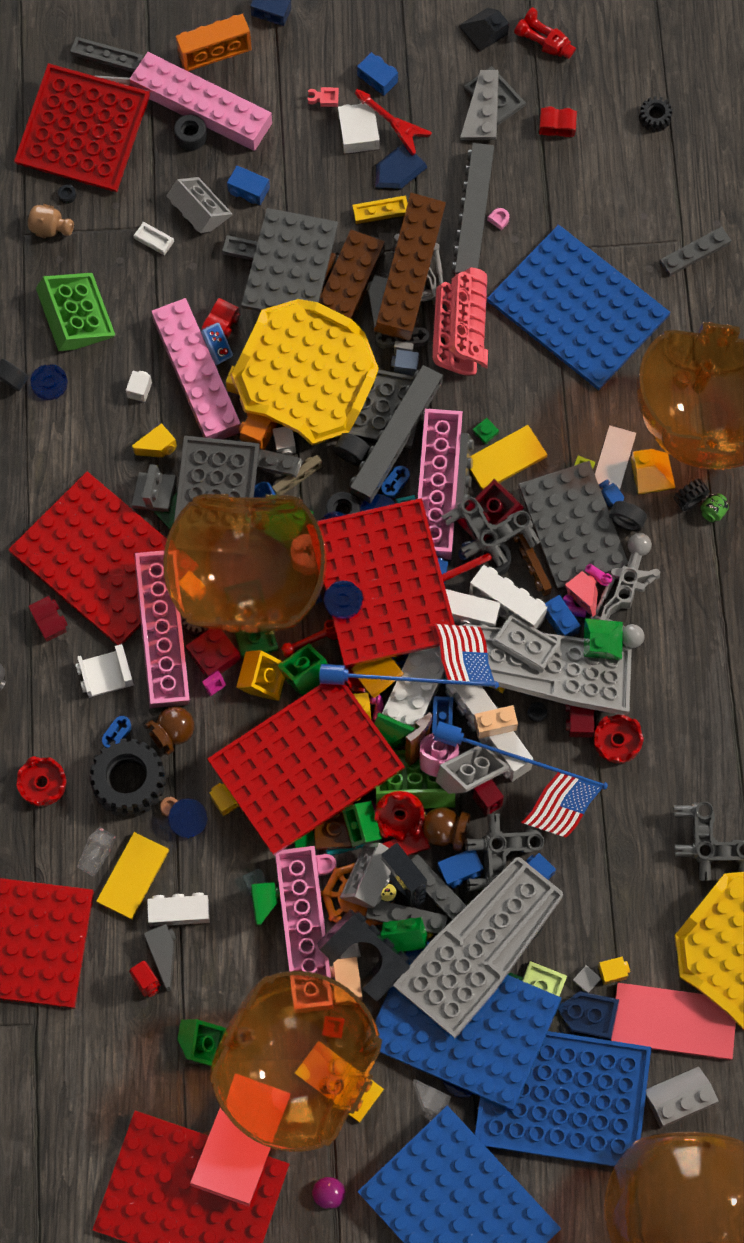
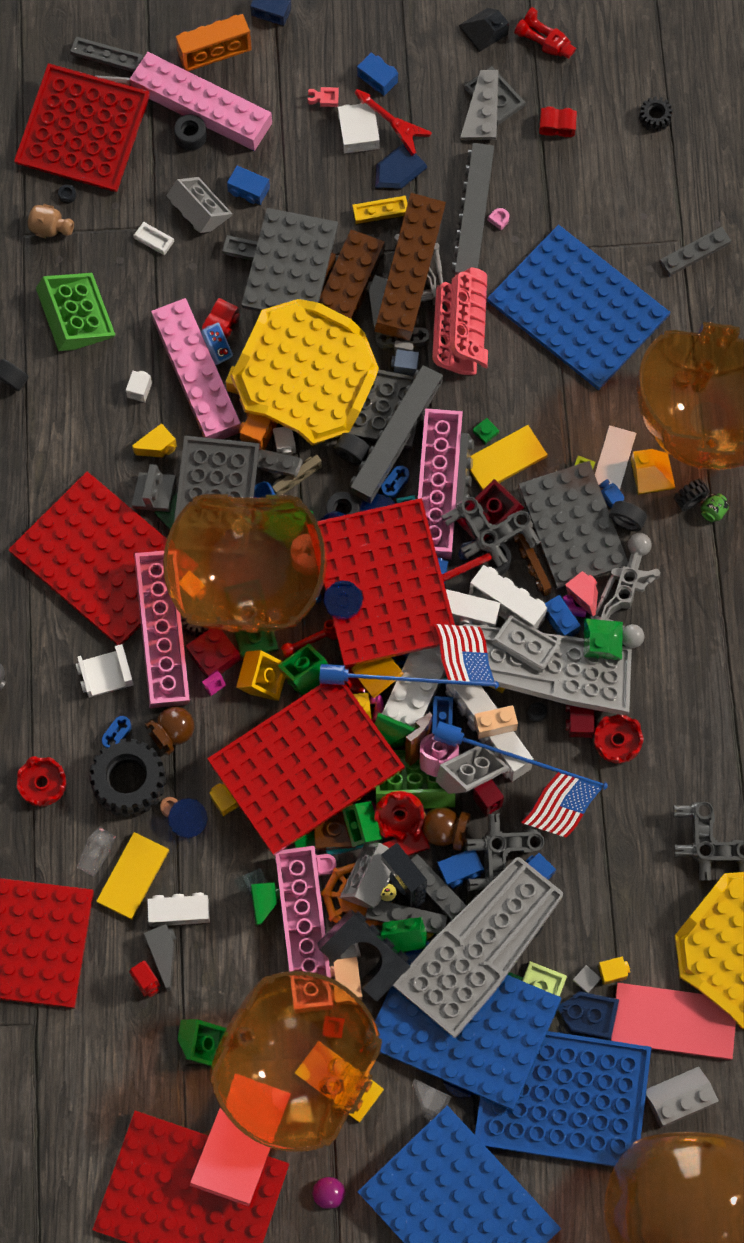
dark red brick [28,596,68,642] -> none
clear blue tile [31,364,68,400] -> none
dark pink arm [585,564,612,586] -> none

